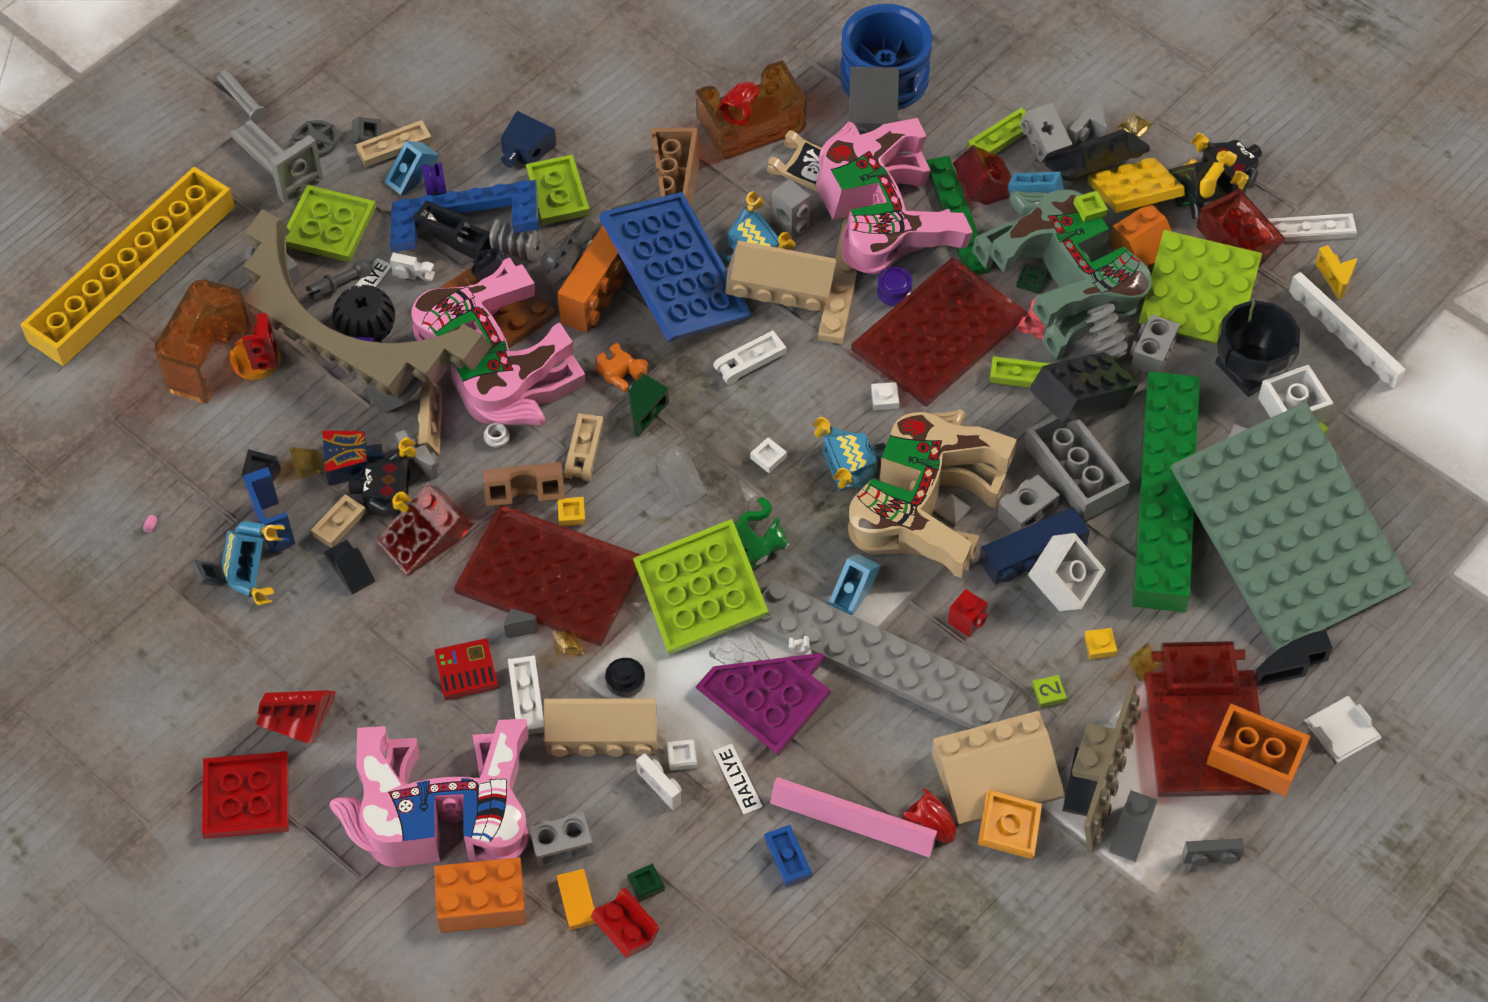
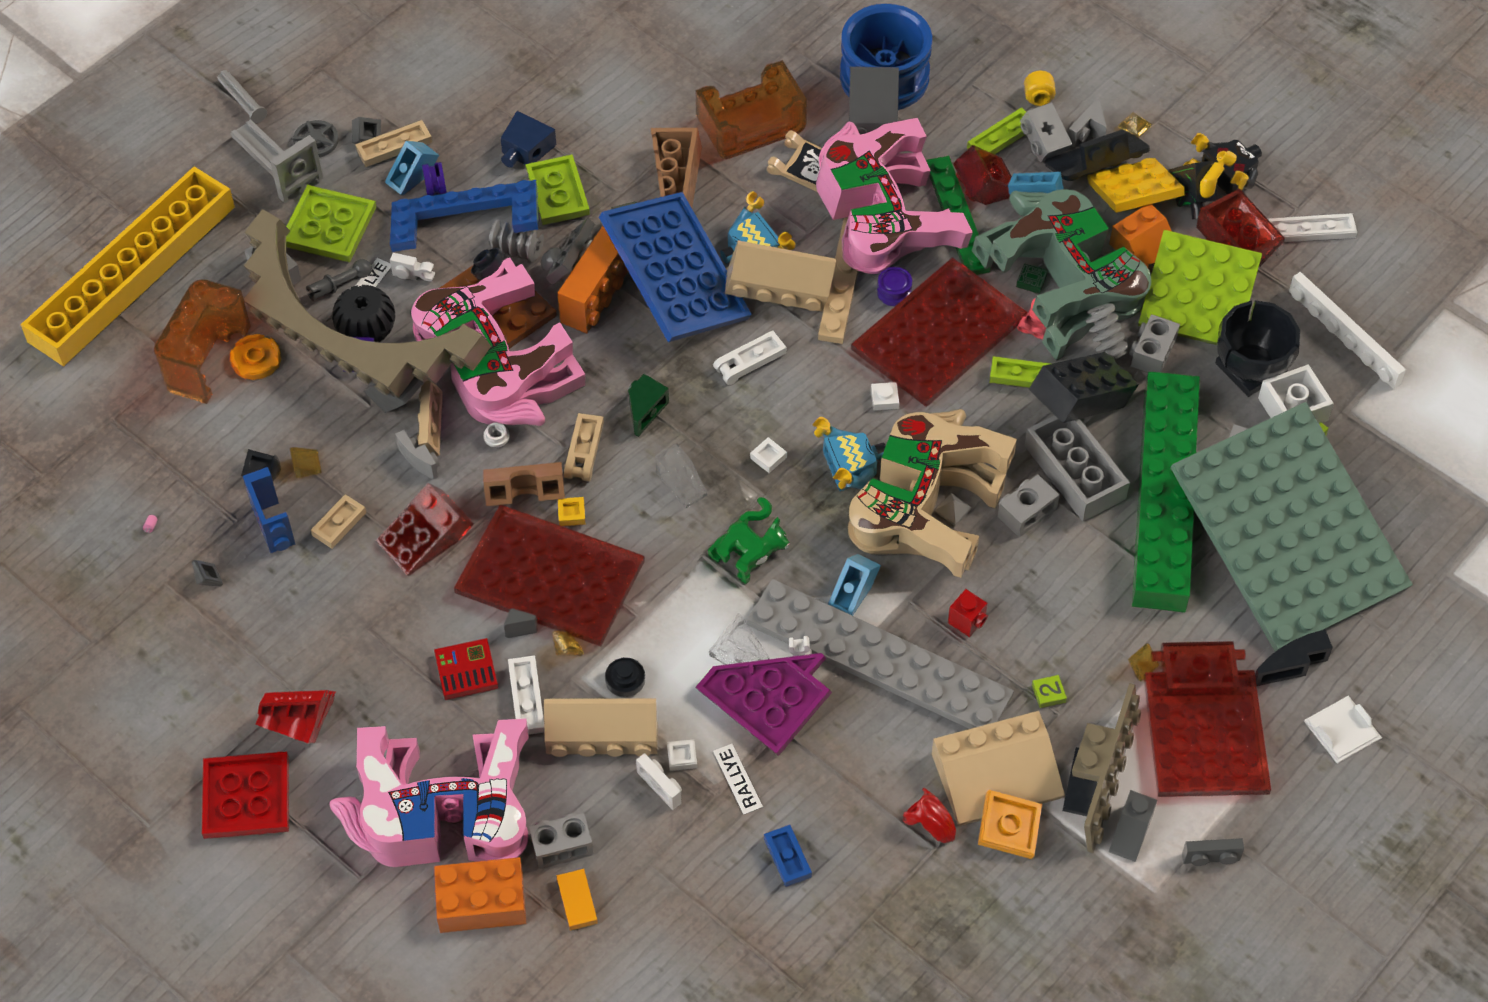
dark azure torso [222,521,285,605] -> none
red bracket [242,313,278,370] -> none
torso [322,430,384,486] -> none
black slope [324,539,375,595] -> none
black torso [348,437,416,518] -> none
black slope [414,200,491,259] -> none
red bracket [590,888,660,958] -> none
orange animal [594,342,649,392] -> none
dark green tile [627,863,665,902] -> none
lime plate [633,519,770,655] -> none
red piece [717,81,759,126] -> none
bright pink tile [770,777,937,858] -> none
light grey brick [772,179,810,239] -> none
dark blue brick [979,507,1090,585] -> none
white brick [1028,533,1106,611] -> none
lime tile [1073,191,1108,222] -> none
yellow plate [1084,628,1117,660] -> none
orange brick [1206,704,1310,797] -> none
yellow slope [1315,245,1358,300] -> none
none -> yellow head [1024,70,1056,106]

